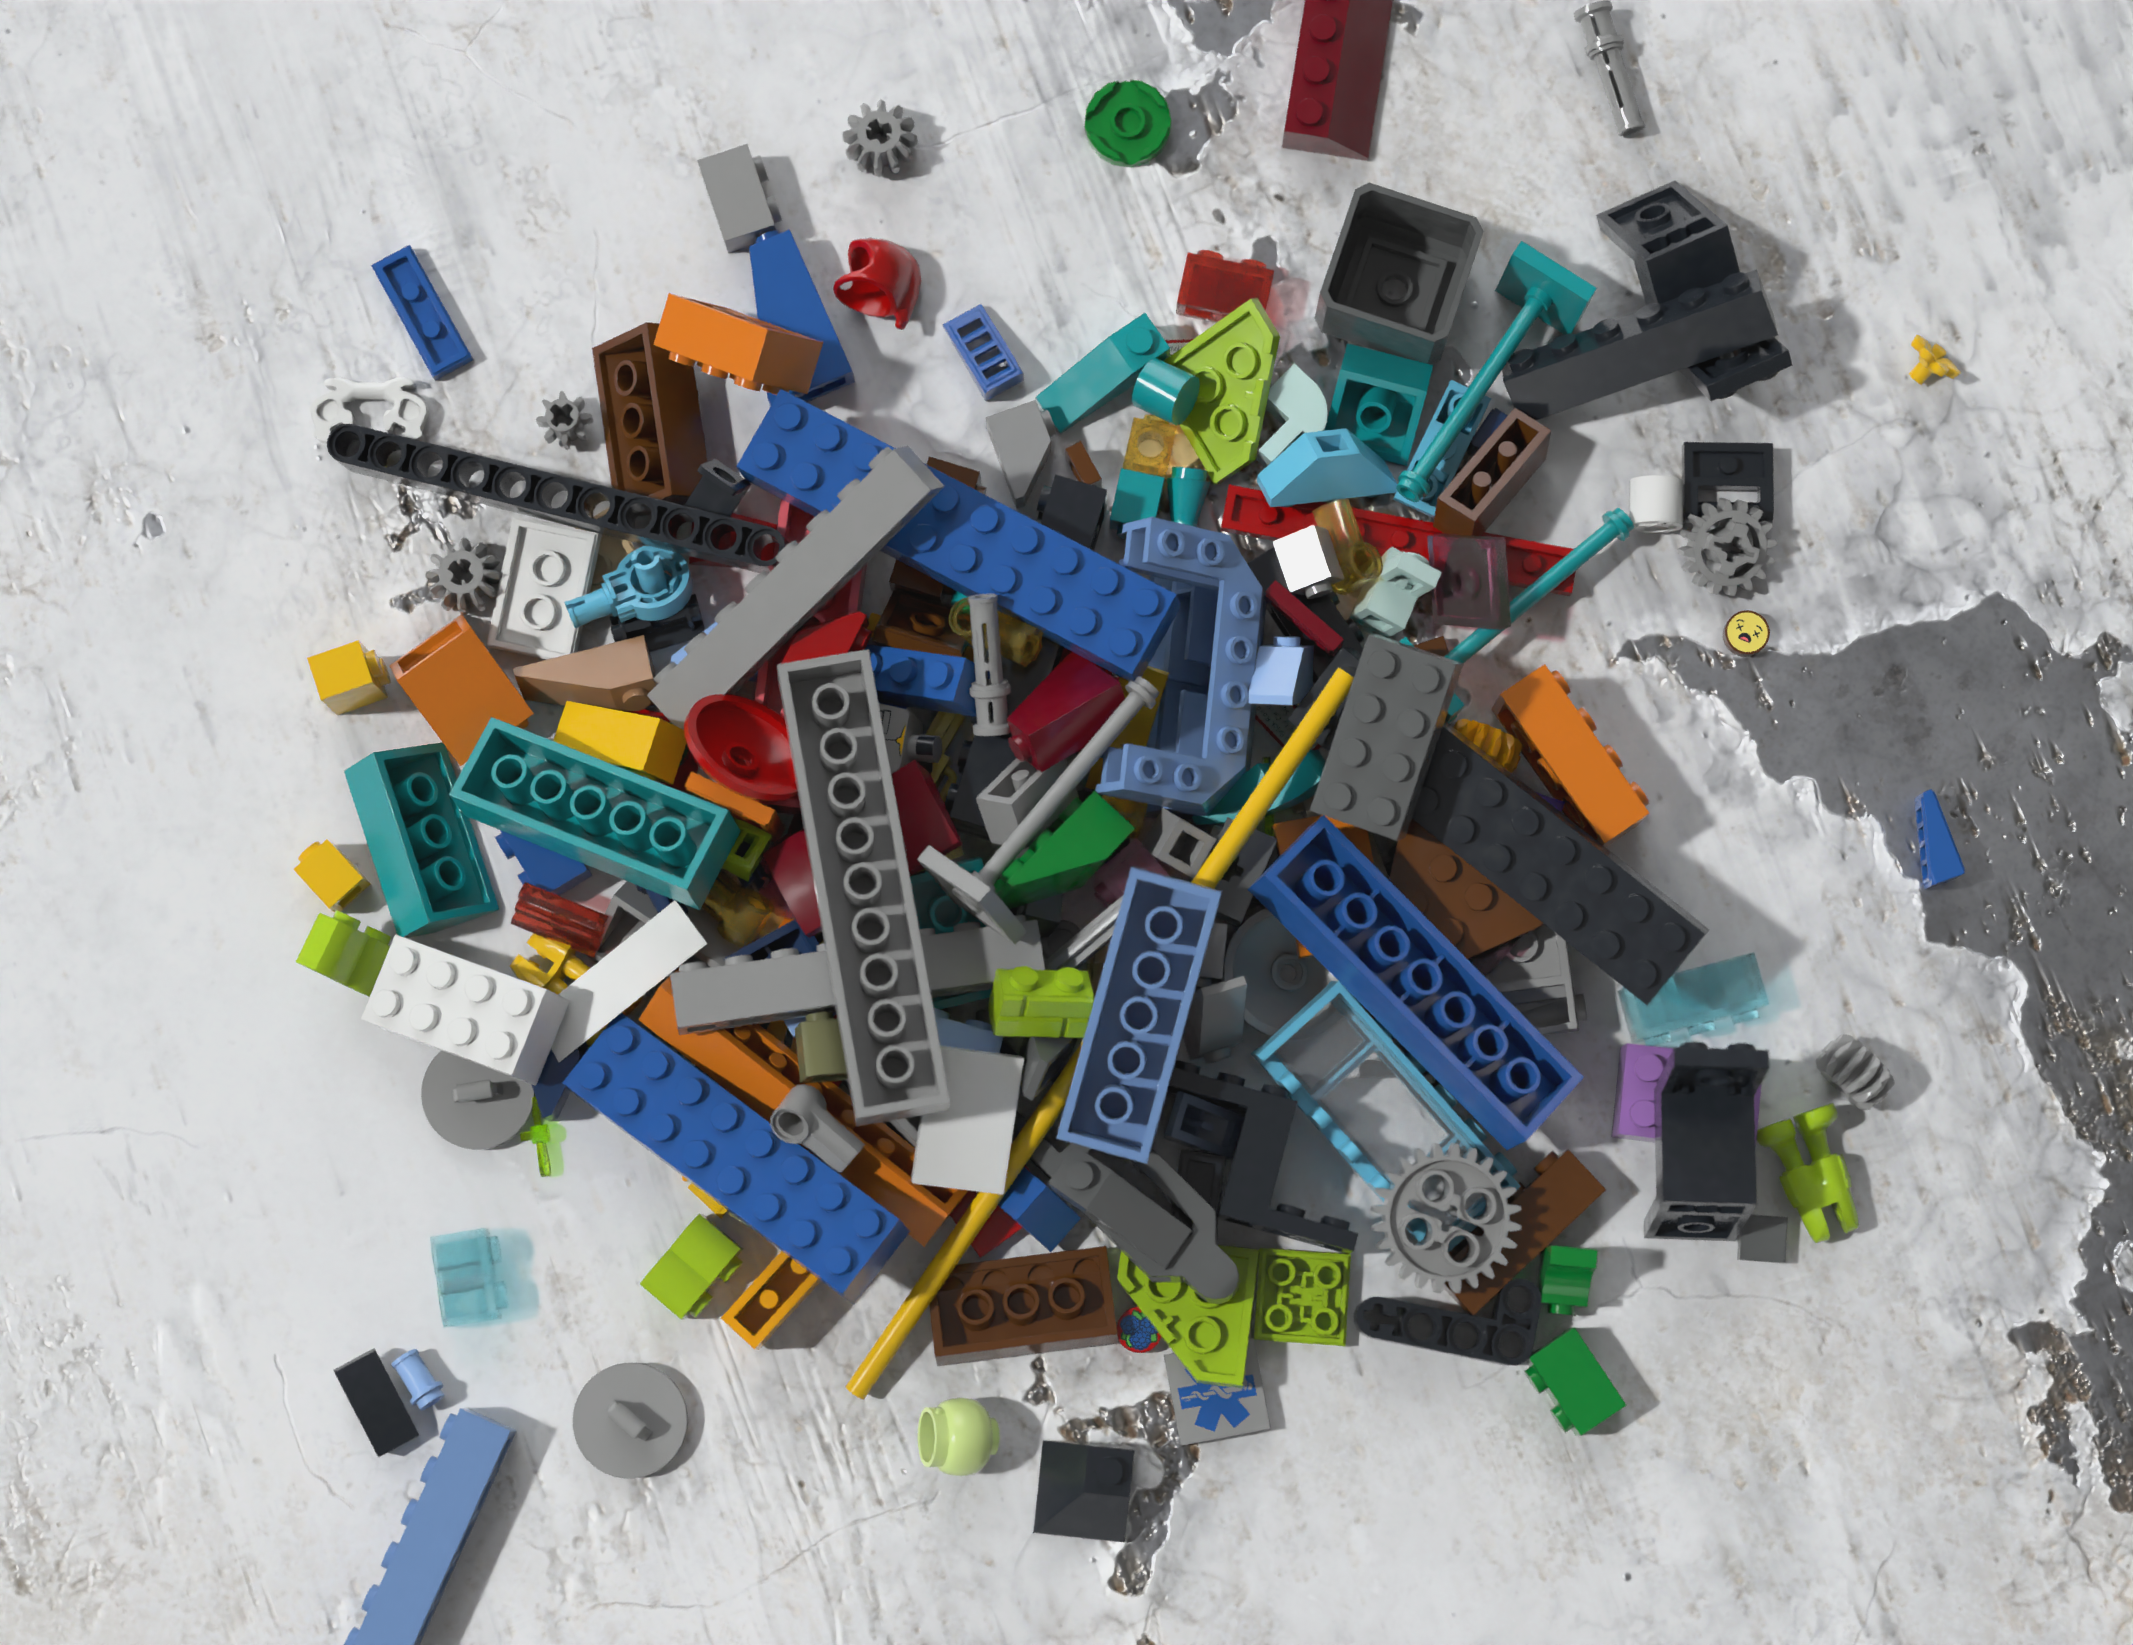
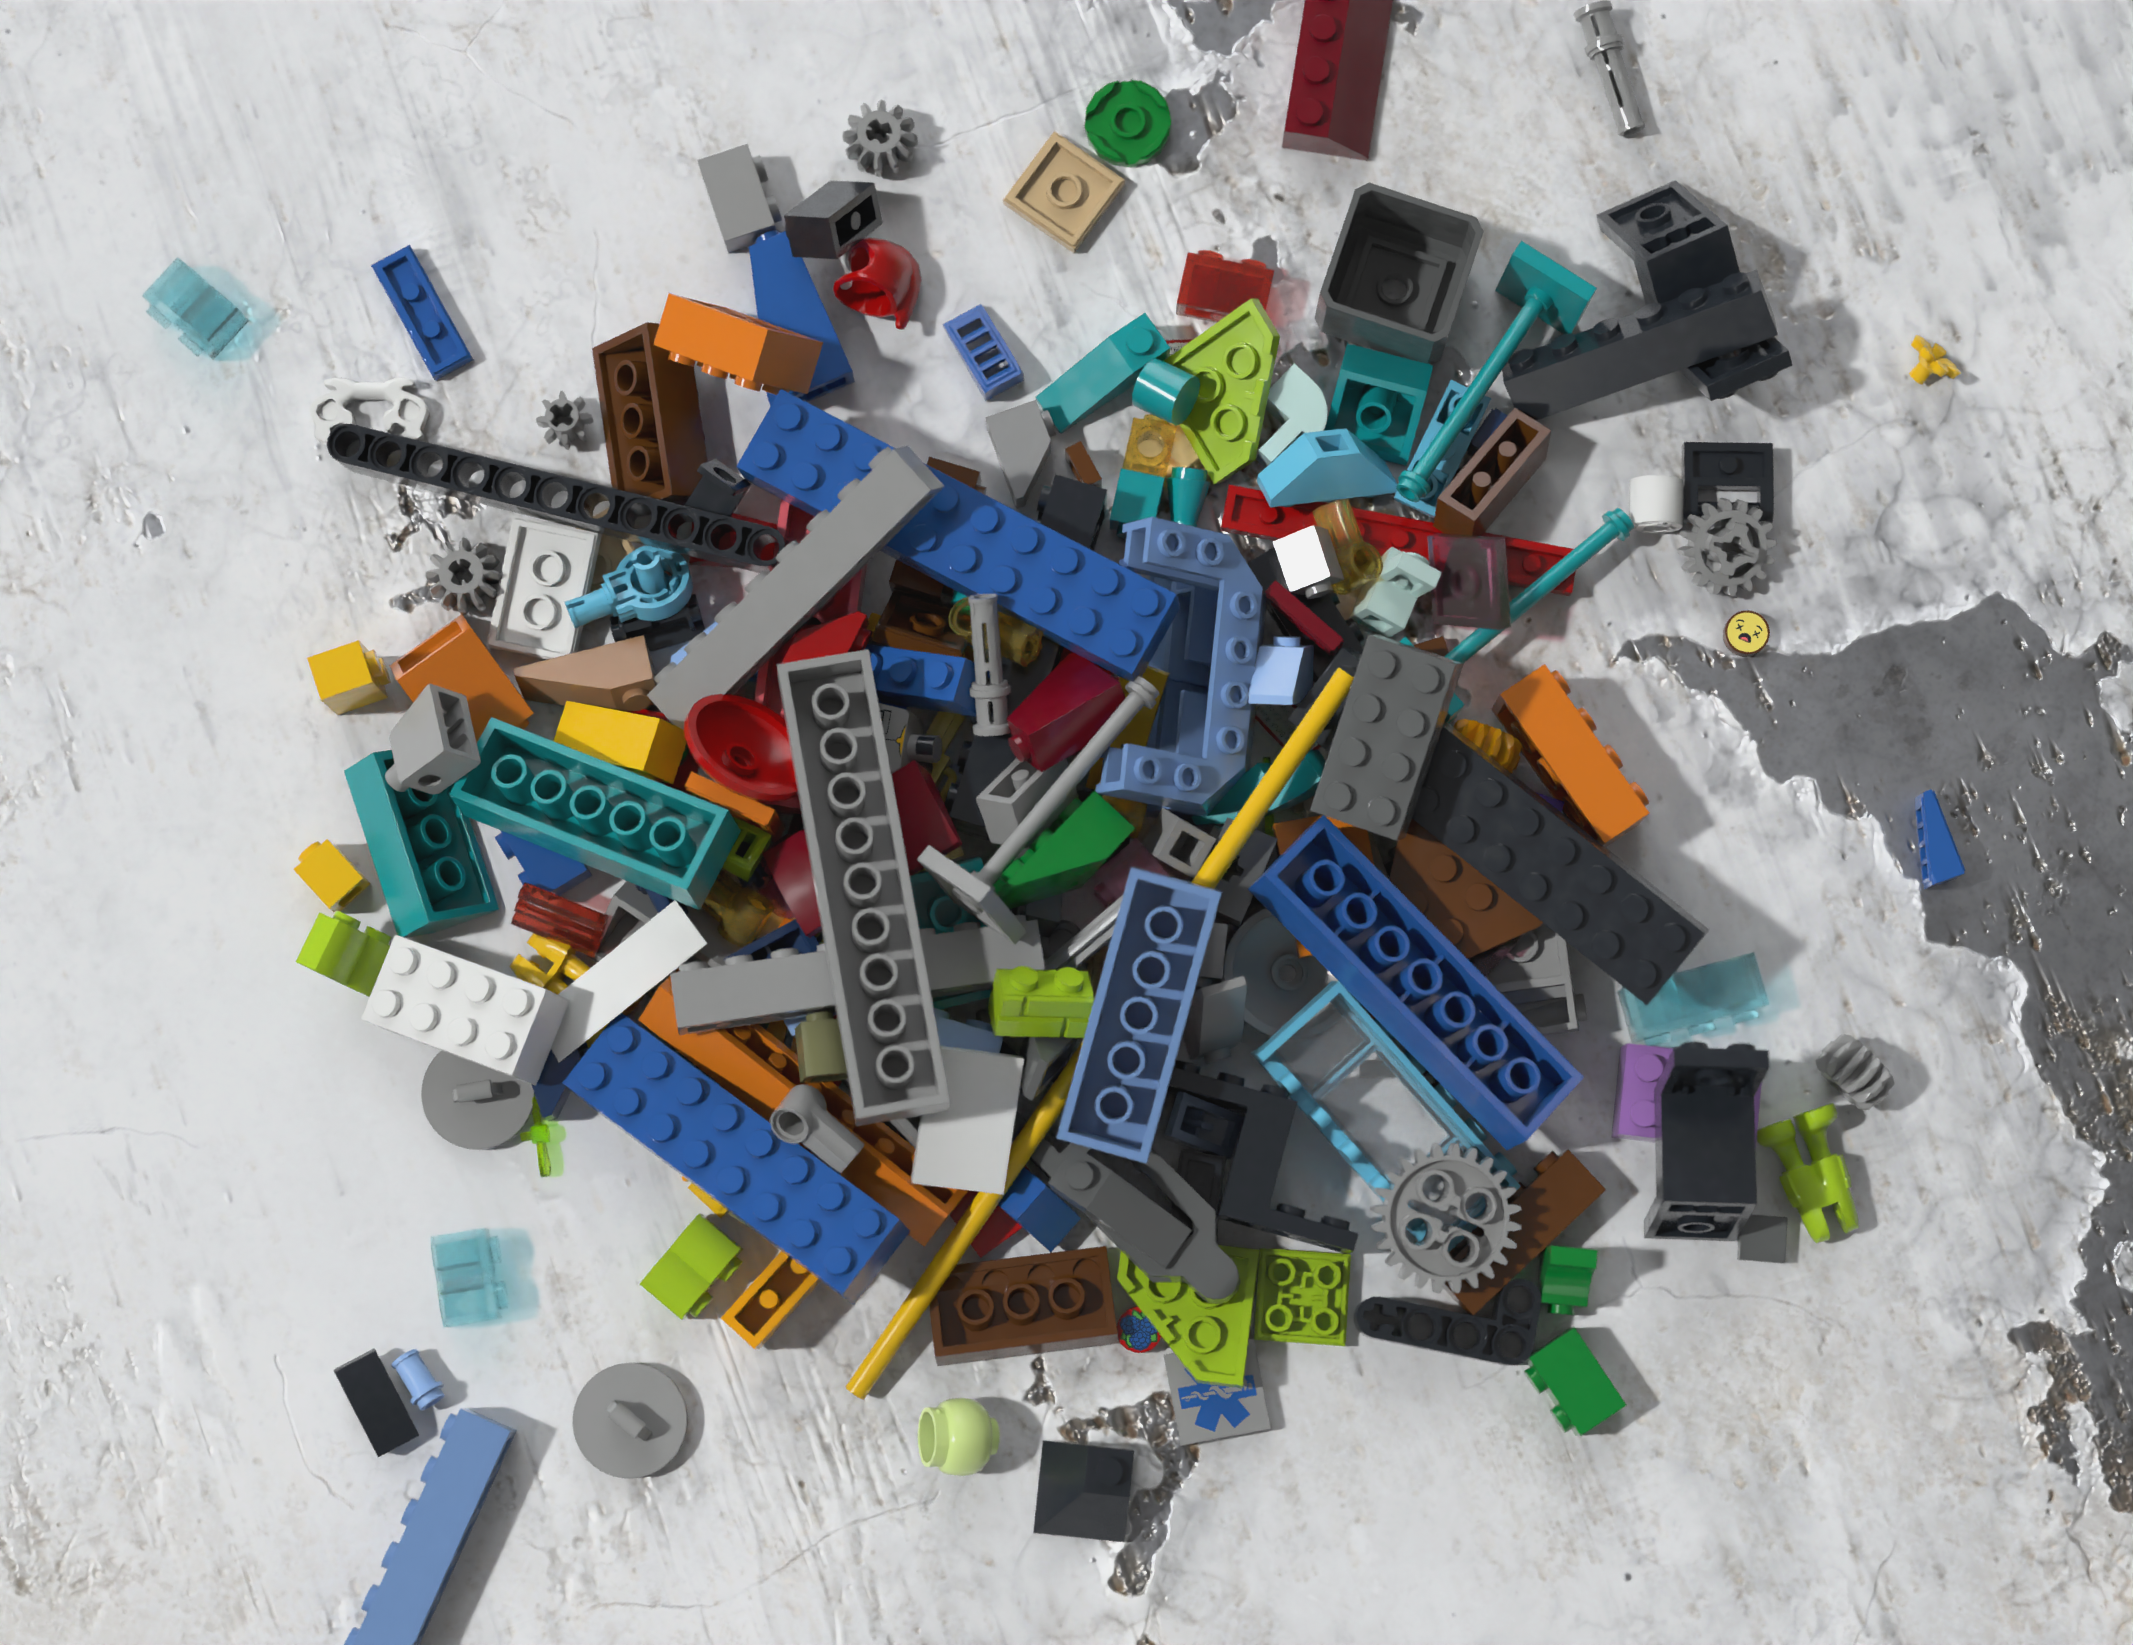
none -> clear light blue brick [142,257,249,360]
none -> light grey torso [385,683,481,795]
none -> black brick [784,181,883,259]
none -> tan tile [1003,131,1125,253]

